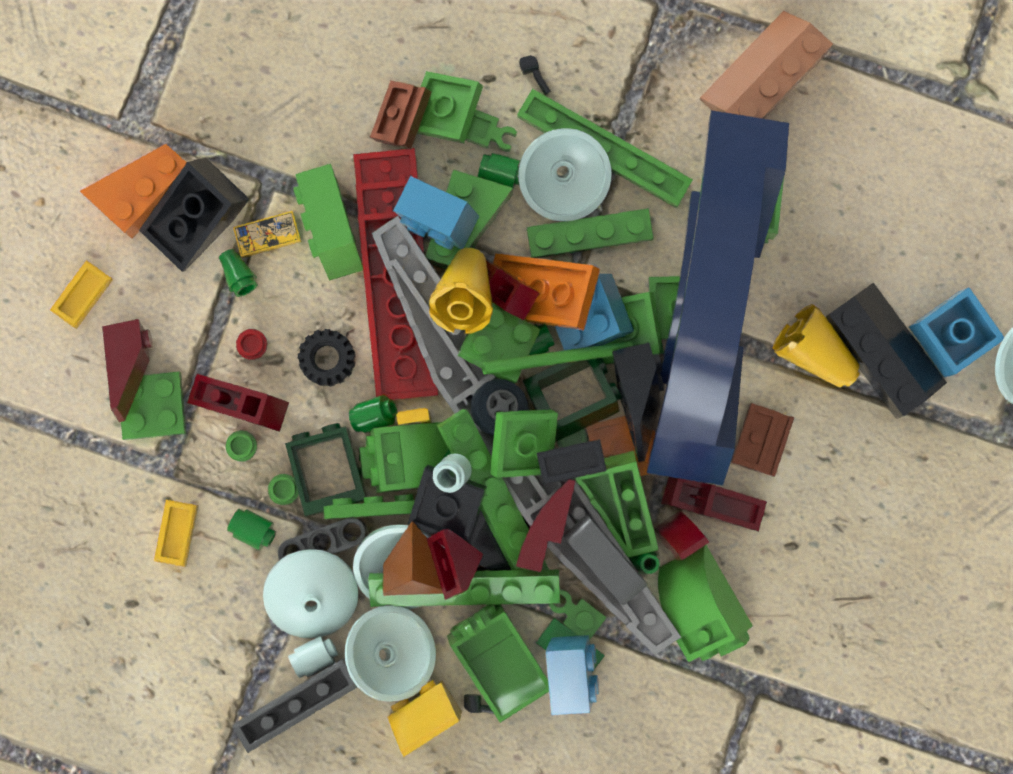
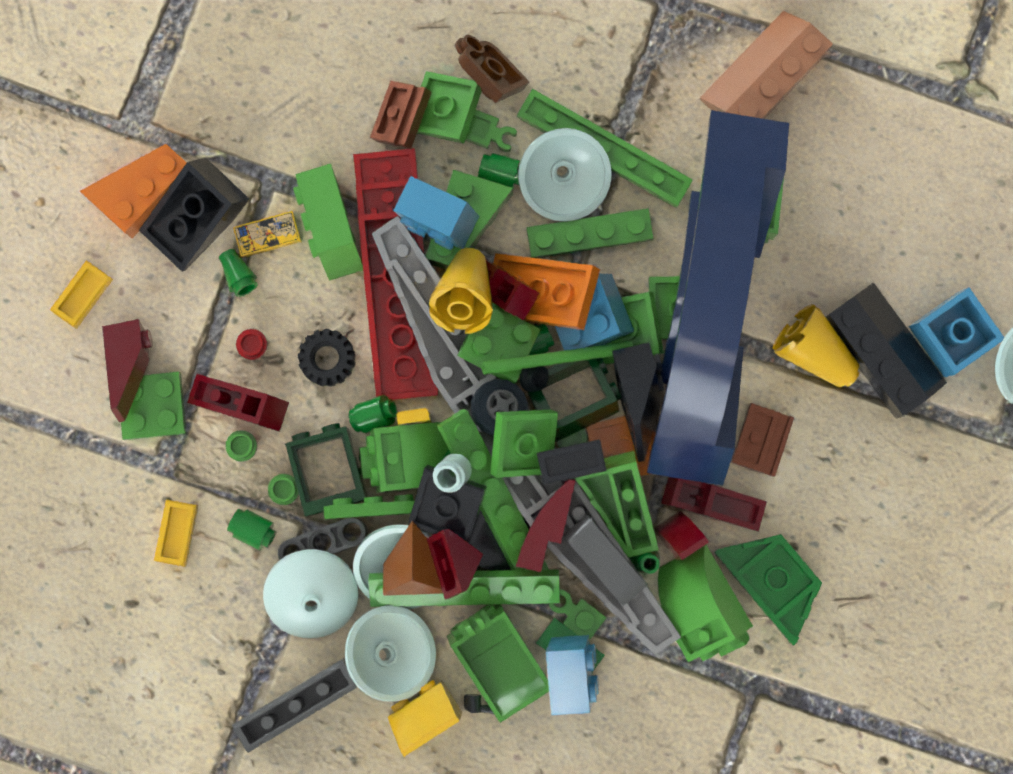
light aqua brick [288,635,338,678] -> none
black hand [519,55,551,95] -> none
none -> reddish brown plate [455,35,530,103]
none -> black plate [520,366,549,392]
none -> green wing [713,534,822,646]

